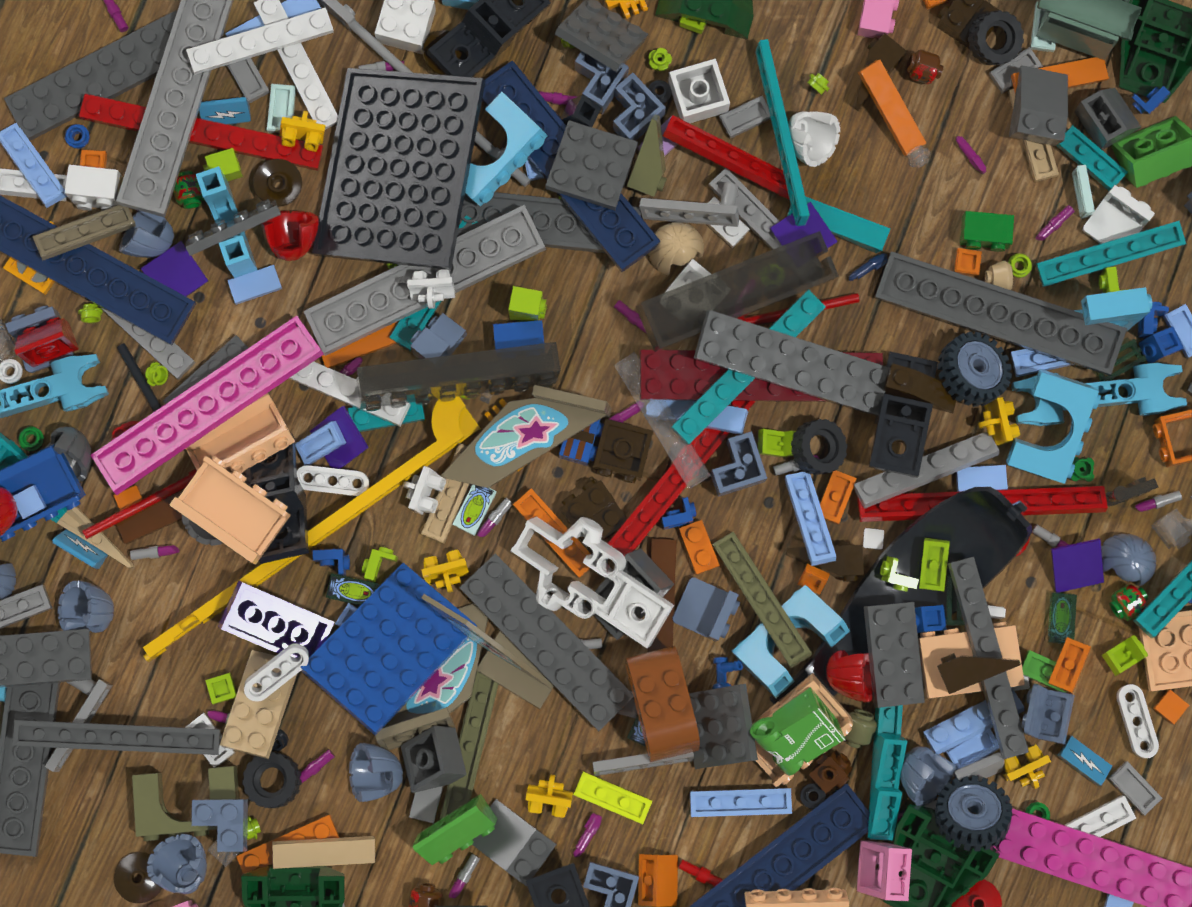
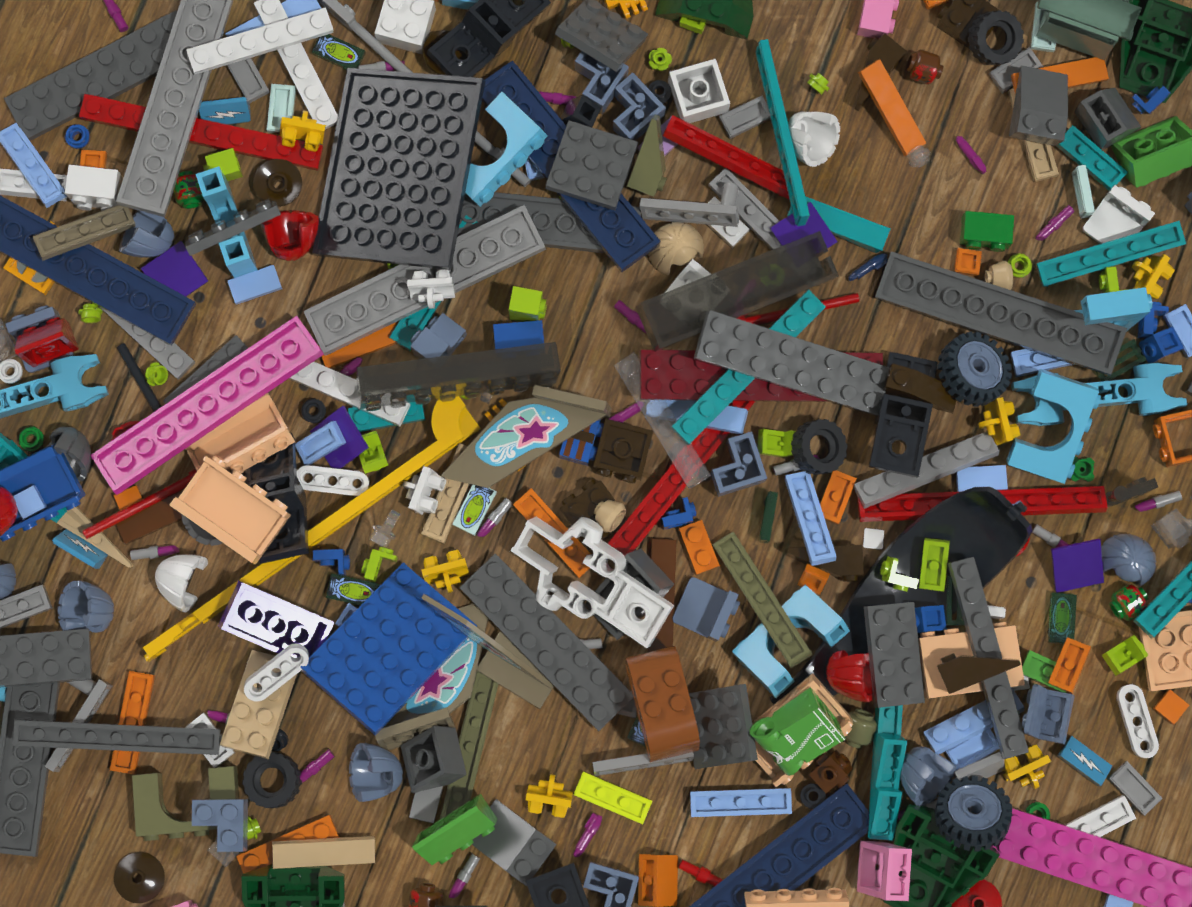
sand blue hair [147,834,207,894] -> none
lime plate [205,673,237,705] -> none
blue piece [712,657,743,689] -> none
none -> orange tile [110,671,155,775]
none -> white hair [155,555,208,612]
none -> black plate [301,399,326,423]
none -> tile [312,34,366,70]
none -> lime bracket [359,431,389,474]
none -> clear piece [369,509,401,548]
none -> tan cone [594,500,626,532]
none -> clear green tile [759,491,778,544]
none -> yellow hips [1132,254,1175,299]

